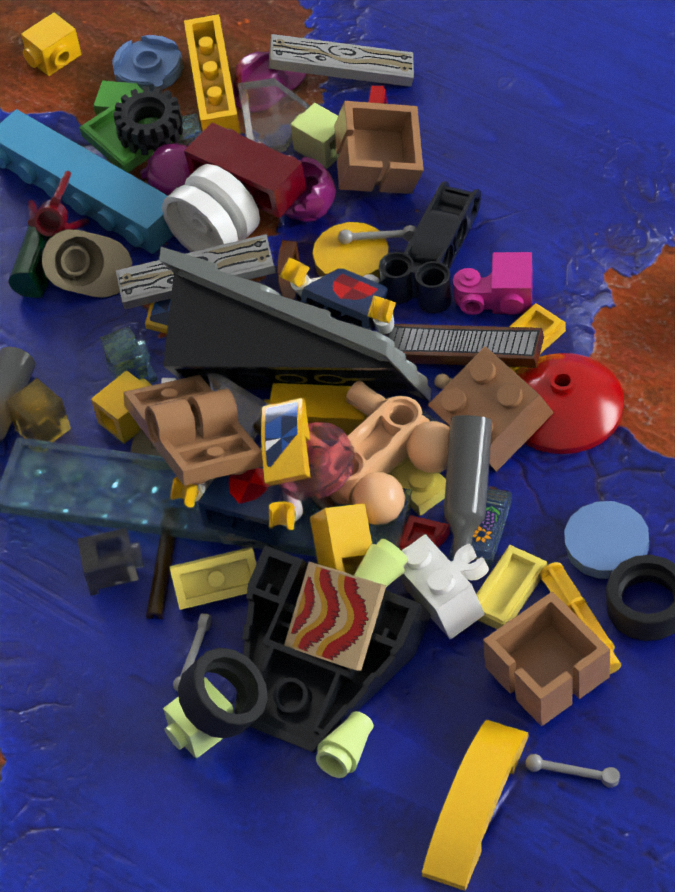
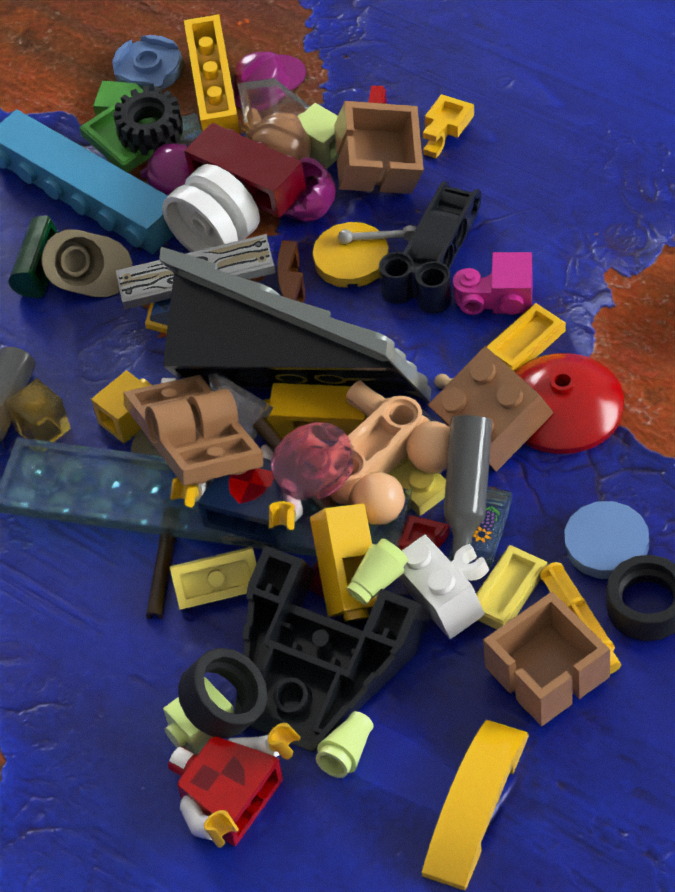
yellow brick [21,13,82,76] -> none
dark red plant [28,171,89,236] -> none
clear smoke brick [78,528,145,596] -> none
clear light blue brick [100,326,158,383] -> none
light grey hinge [173,613,212,692] -> none
slope [261,398,311,486] -> none
light grey tile [269,34,414,87] -> none
torso [279,257,396,334] -> none
slope [284,562,386,671] -> none
tile [386,324,544,368] -> none
light grey hinge [525,754,620,787] -> none
none -> torso [168,723,301,848]
none -> medium nougat hat [242,107,311,160]
none -> yellow plate [423,94,474,159]

